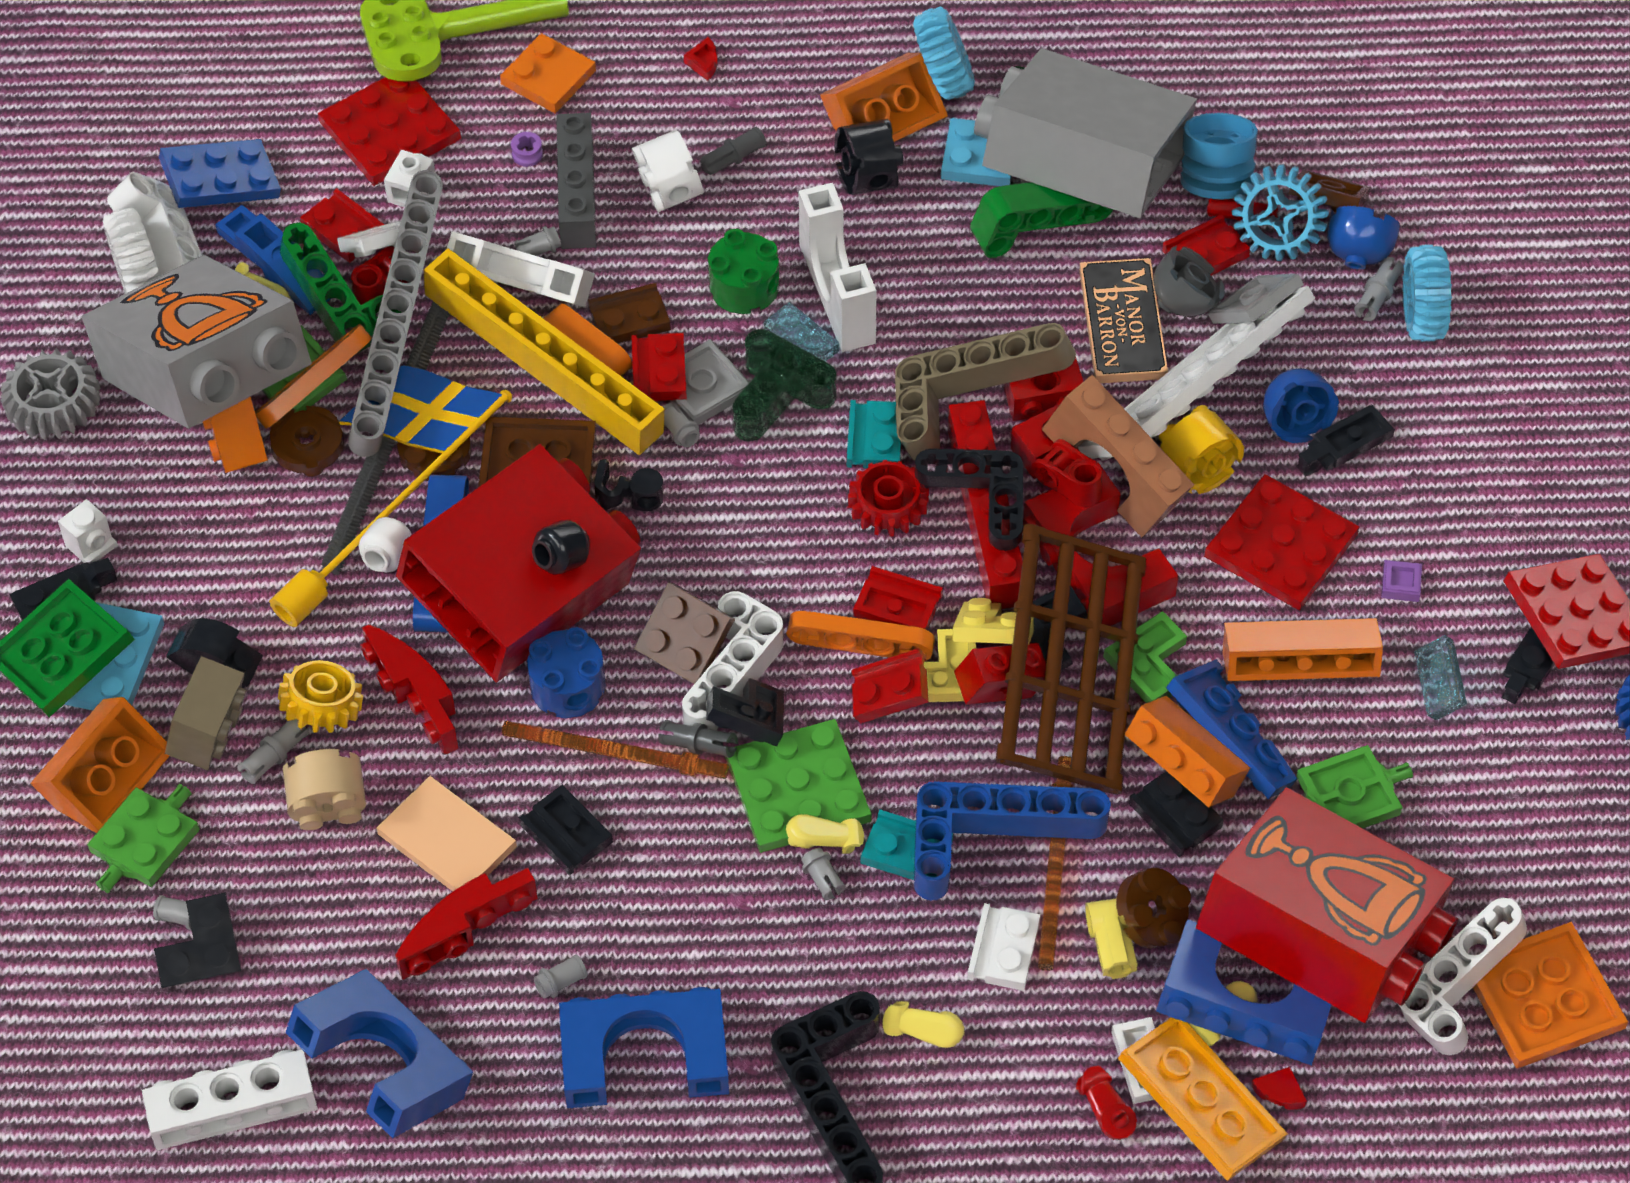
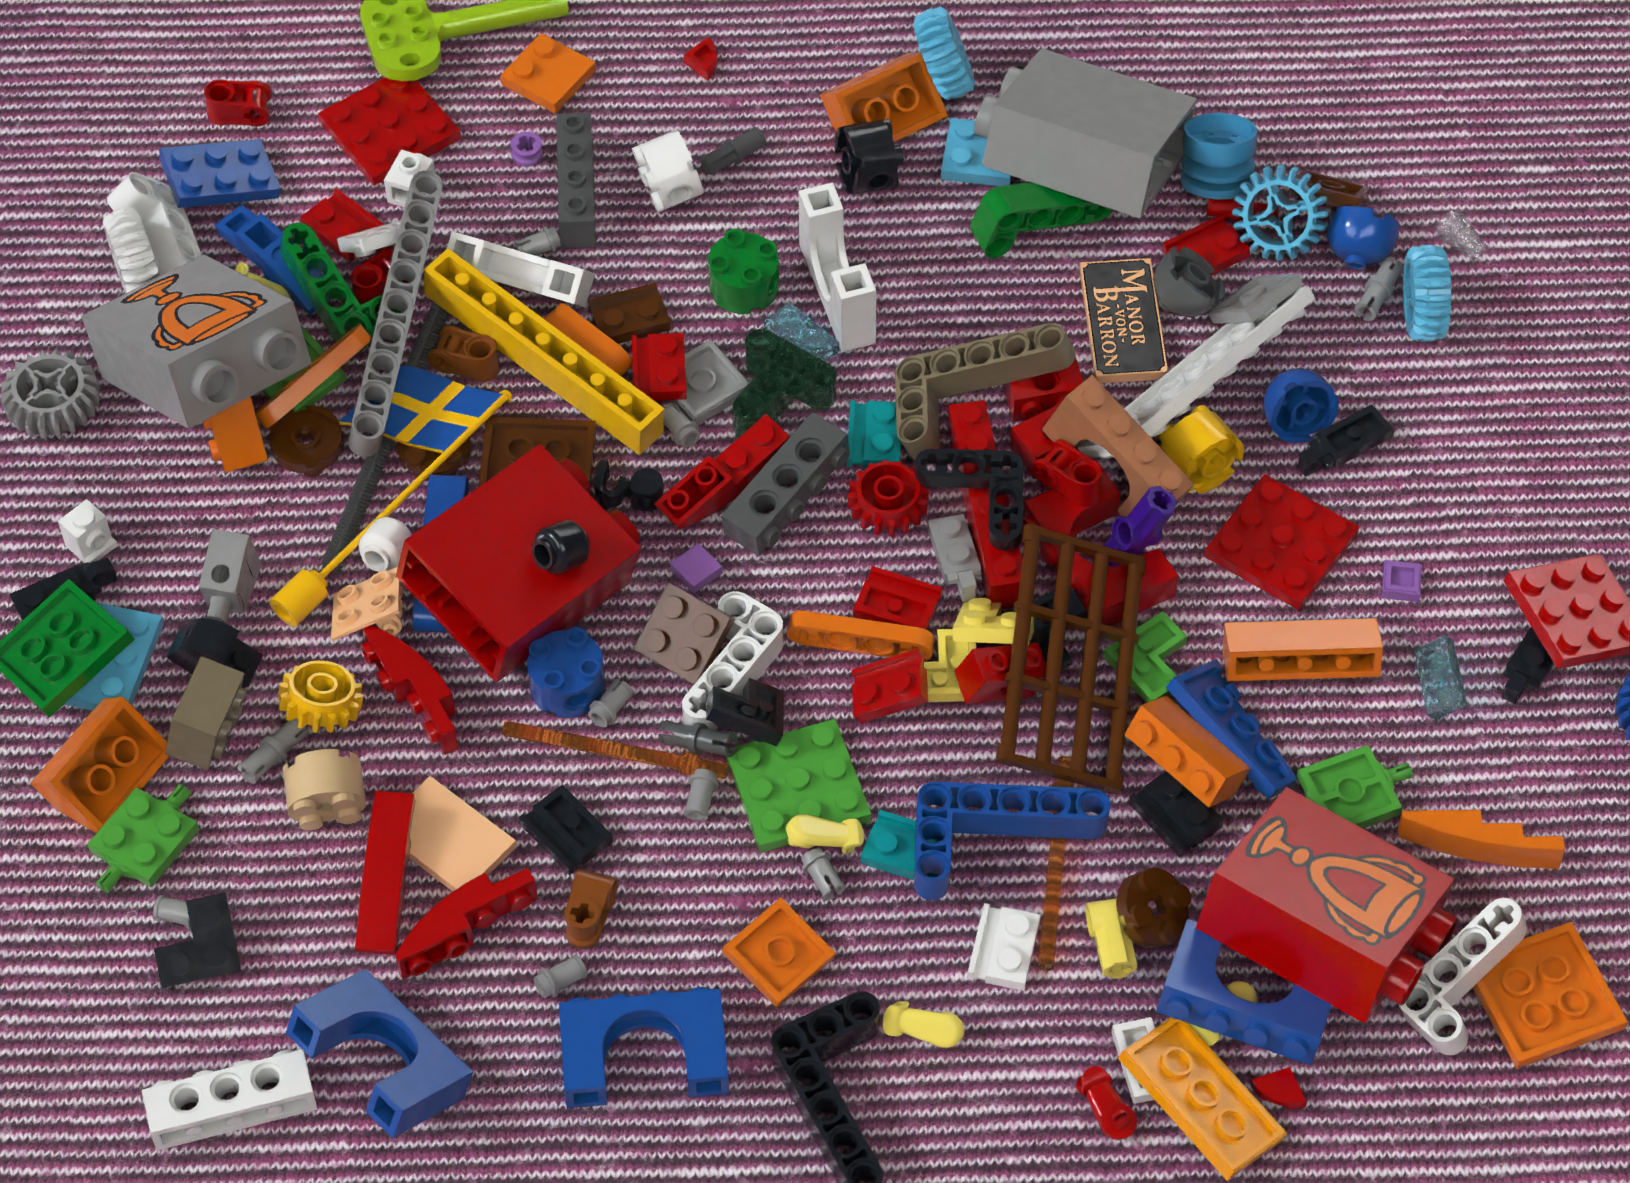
none -> light grey torso [199,529,262,624]
none -> red piece [204,79,272,127]
none -> light nougat hinge [331,567,403,641]
none -> red slope [355,791,416,955]
none -> dark orange piece [427,325,500,382]
none -> dark orange piece [564,869,618,949]
none -> light grey pin [588,679,633,727]
none -> red slope [654,414,790,530]
none -> medium lavender tile [670,543,723,593]
none -> light grey pin [684,769,719,821]
none -> dark grey brick [721,412,850,556]
none -> orange plate [722,897,836,1008]
none -> light grey hinge [928,514,982,602]
none -> dark purple piece [1104,486,1178,566]
none -> orange slope [1397,810,1565,869]
none -> clear cone [1435,210,1488,261]

